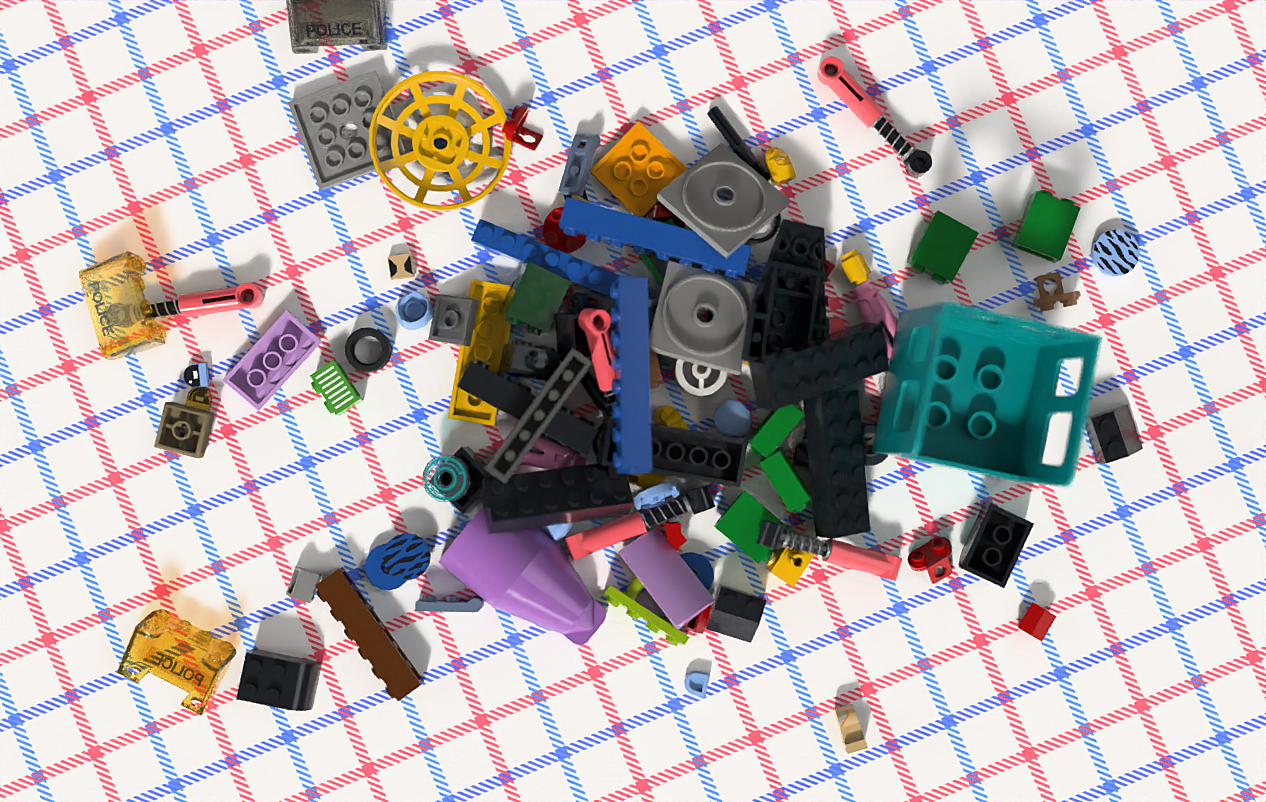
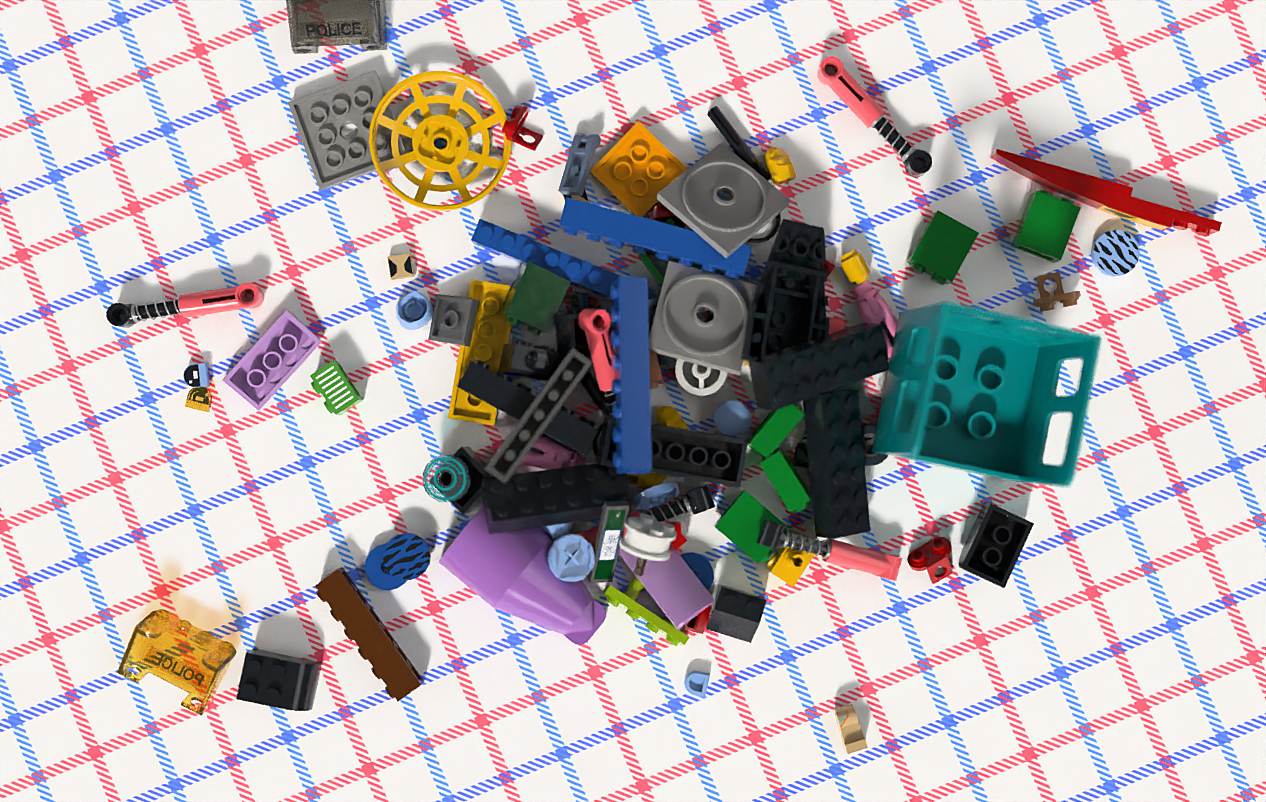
clear yellow windscreen [79,251,166,361] -> none
dark tan brick [154,402,215,459] -> none
light grey piece [286,566,322,603] -> none
black tyre [345,327,392,372] -> none
sand blue plate [415,595,484,613] -> none
red dish [543,207,587,253] -> none
red piece [1018,602,1057,642] -> none
black slope [1085,404,1143,464] -> none
none -> light blue tile [548,534,595,582]
none -> tile [588,501,630,583]
none -> white wheel [619,514,677,576]
none -> red slope [990,149,1222,236]

